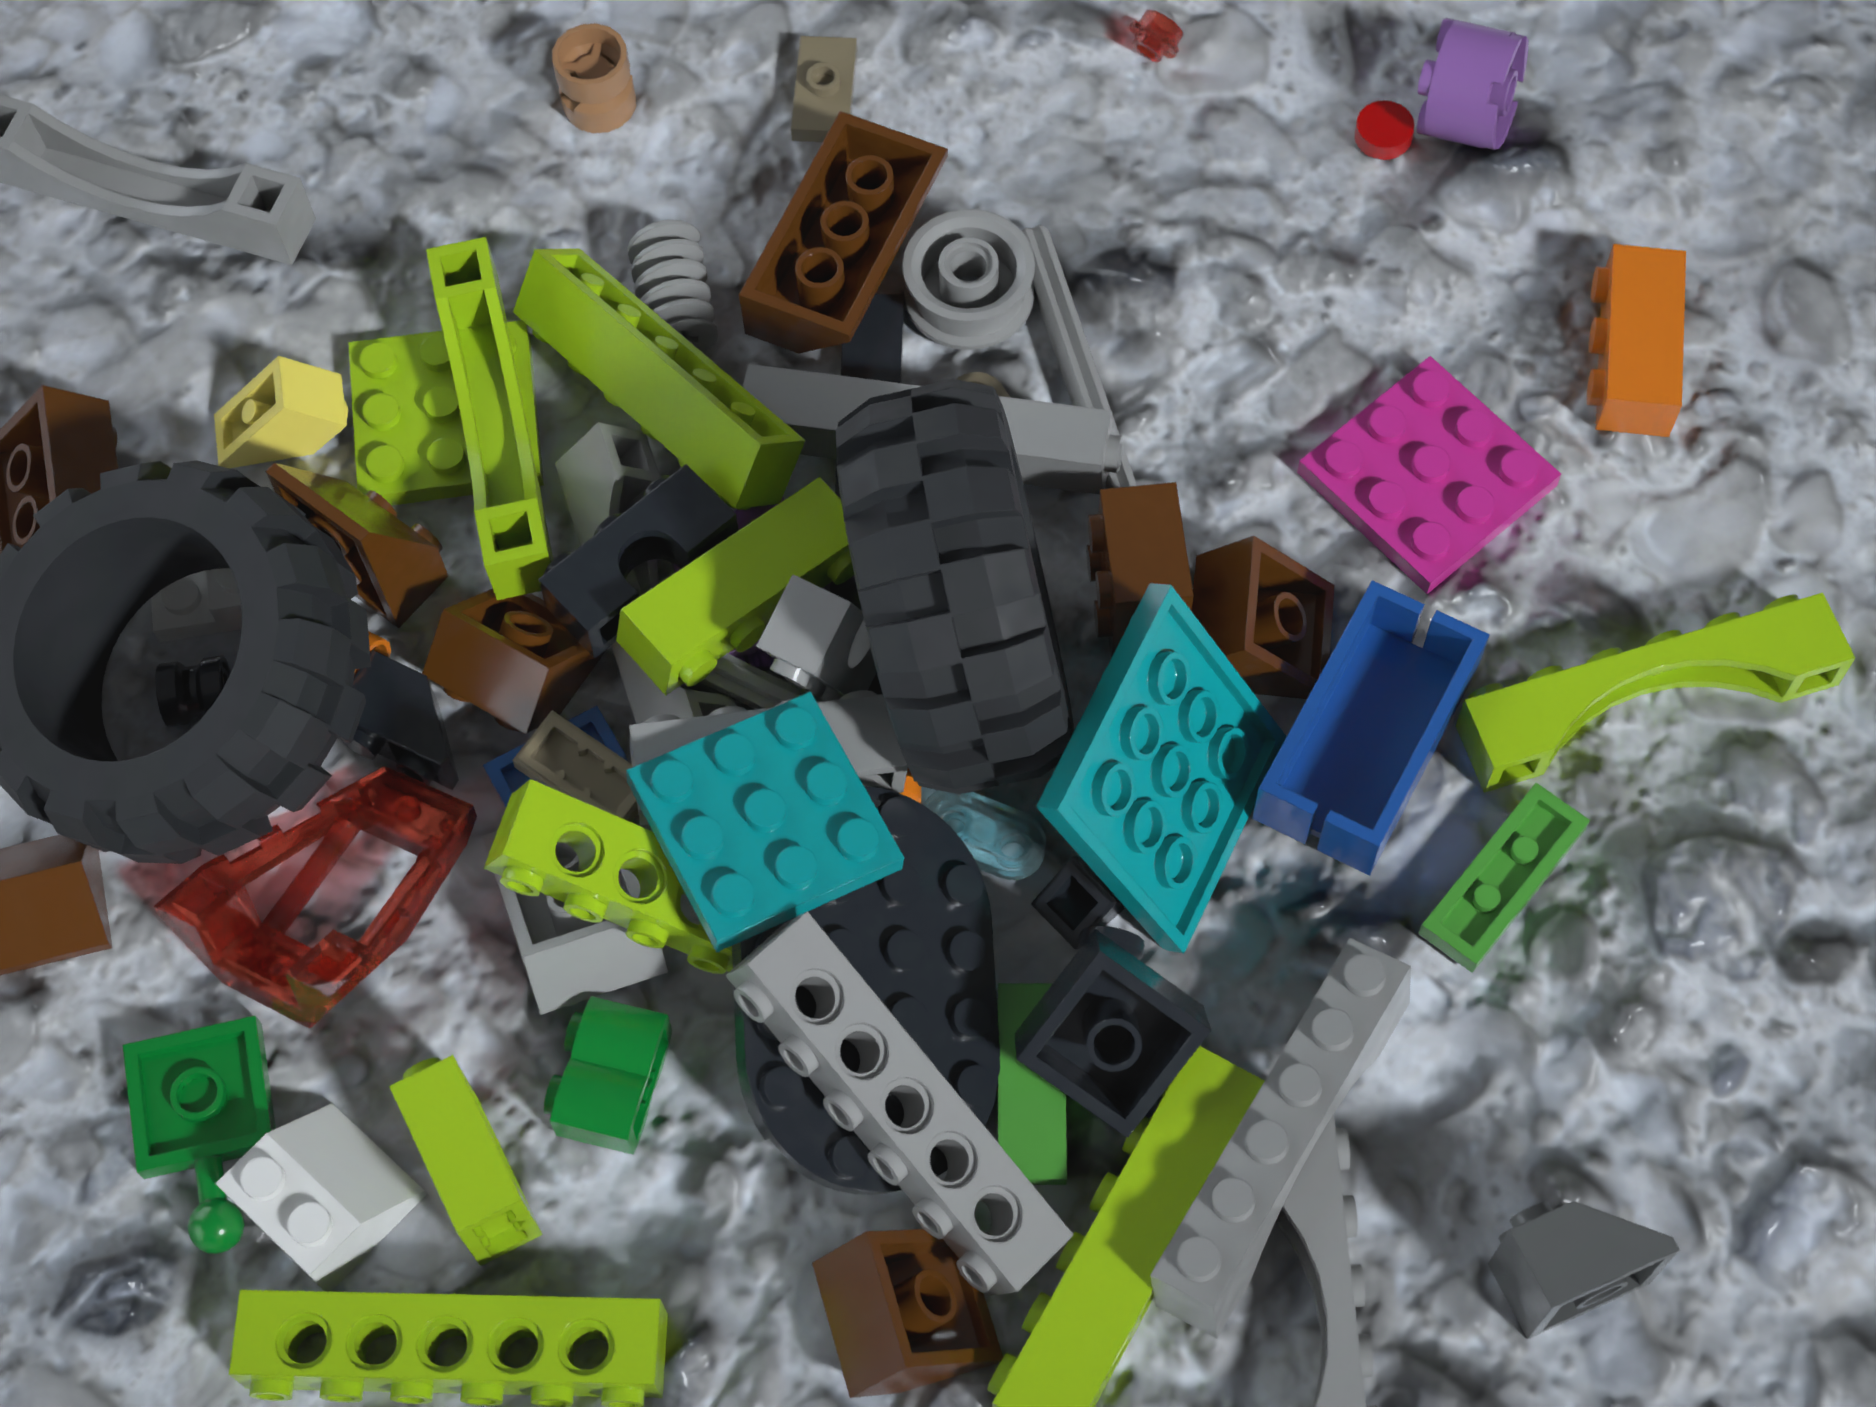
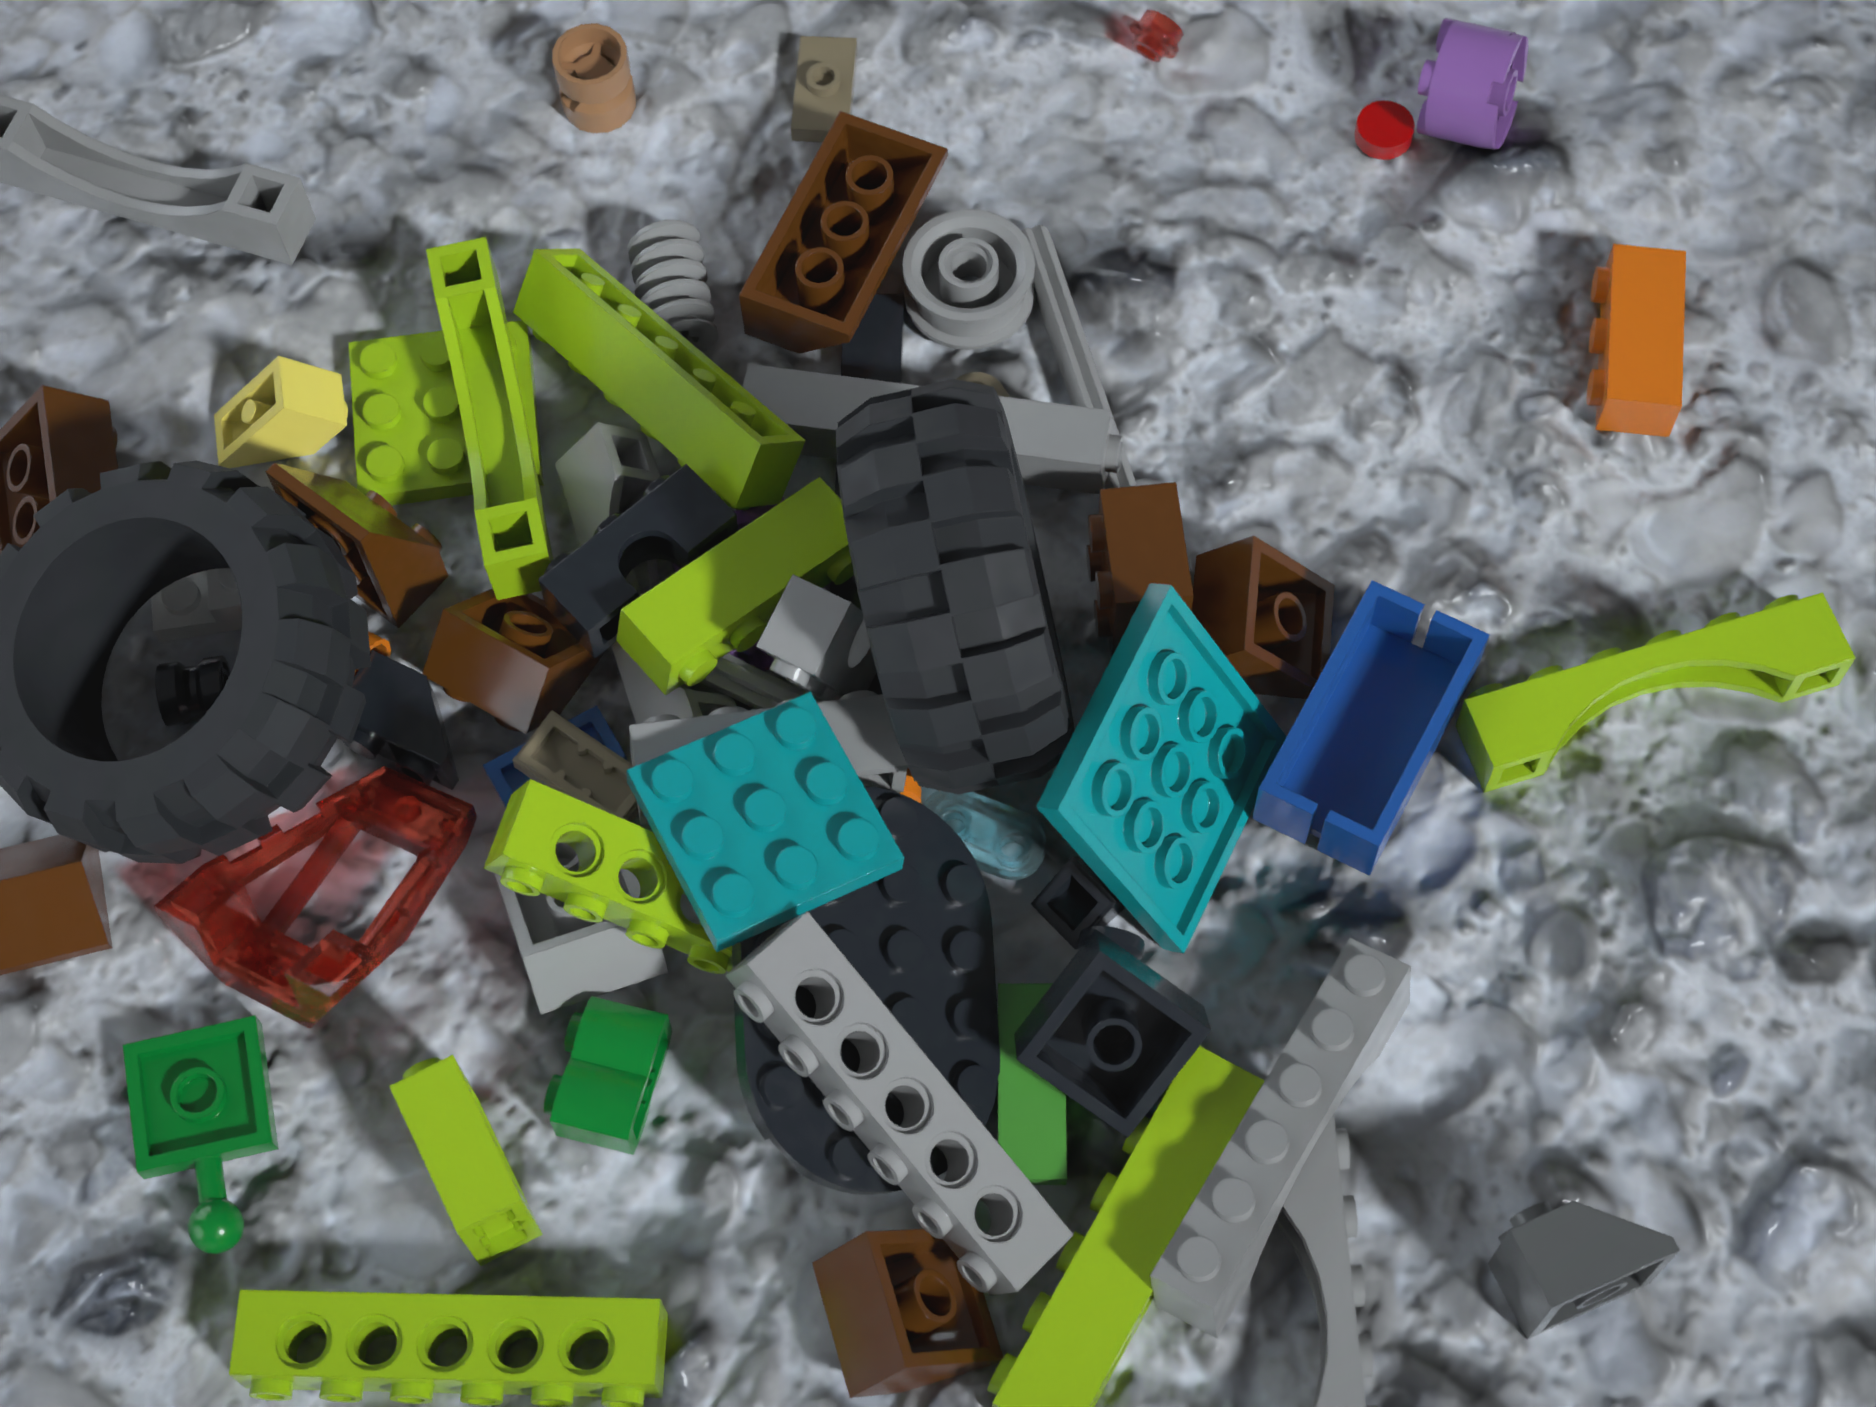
white slope [215,1103,427,1292] -> none
dark pink plate [1297,356,1561,594] -> none
bright green plate [1418,783,1590,973] -> none

